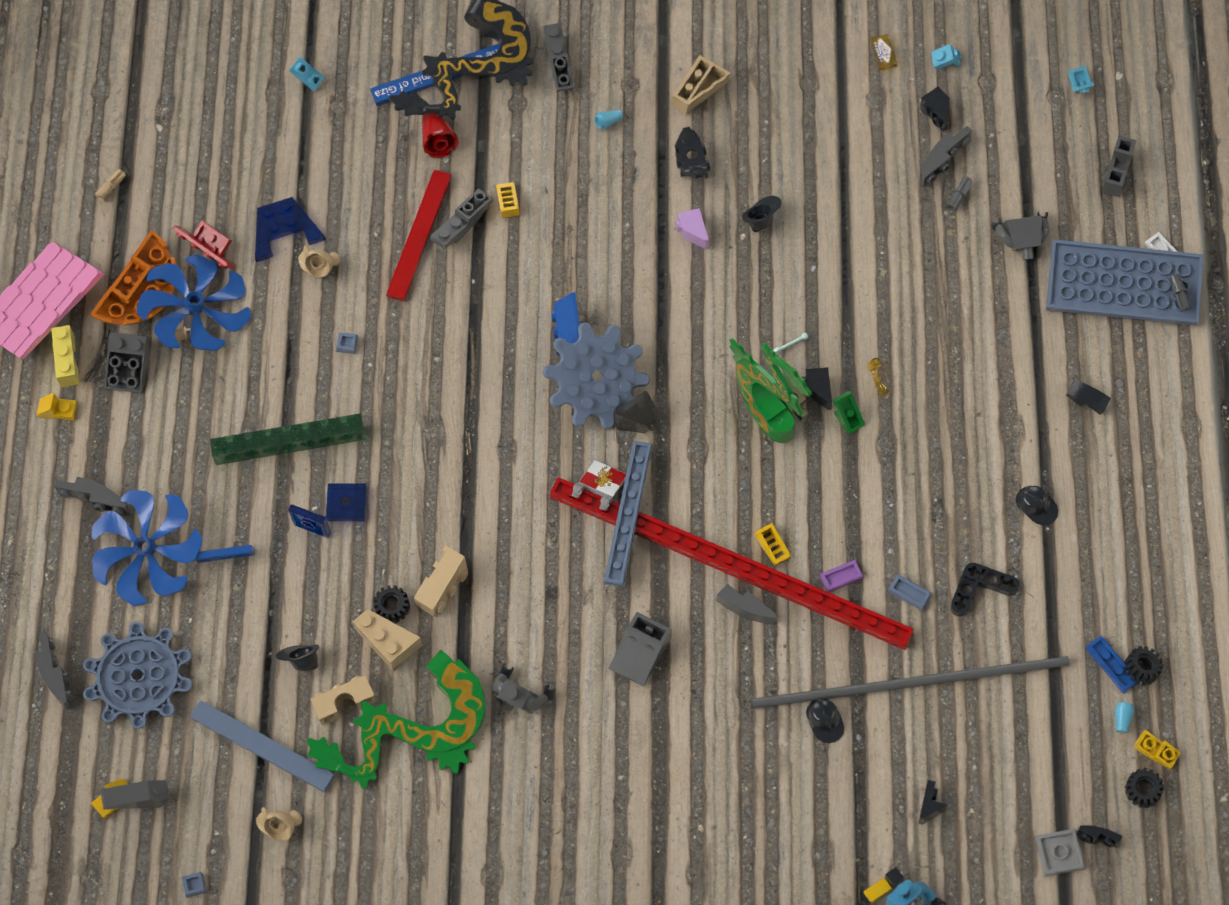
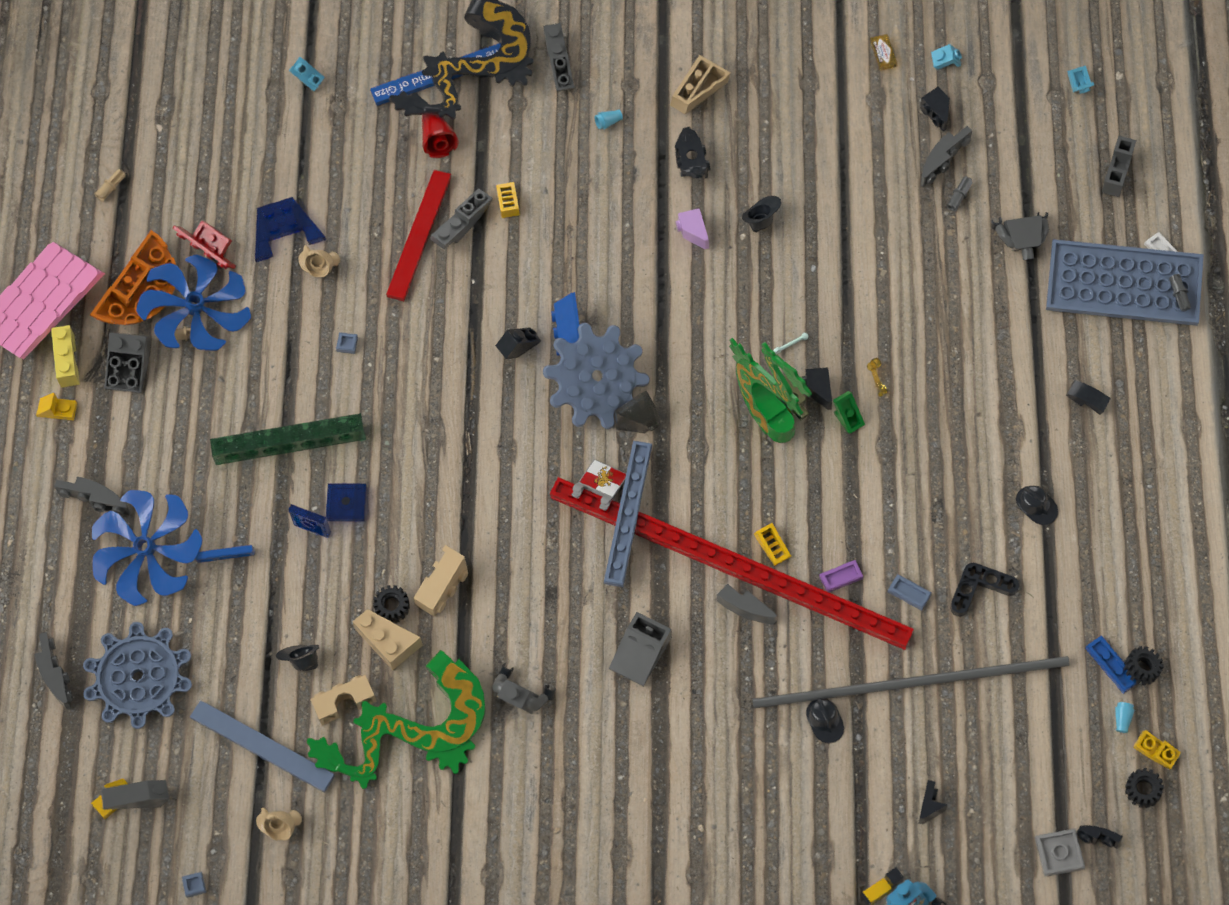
none -> black slope [495,327,541,359]

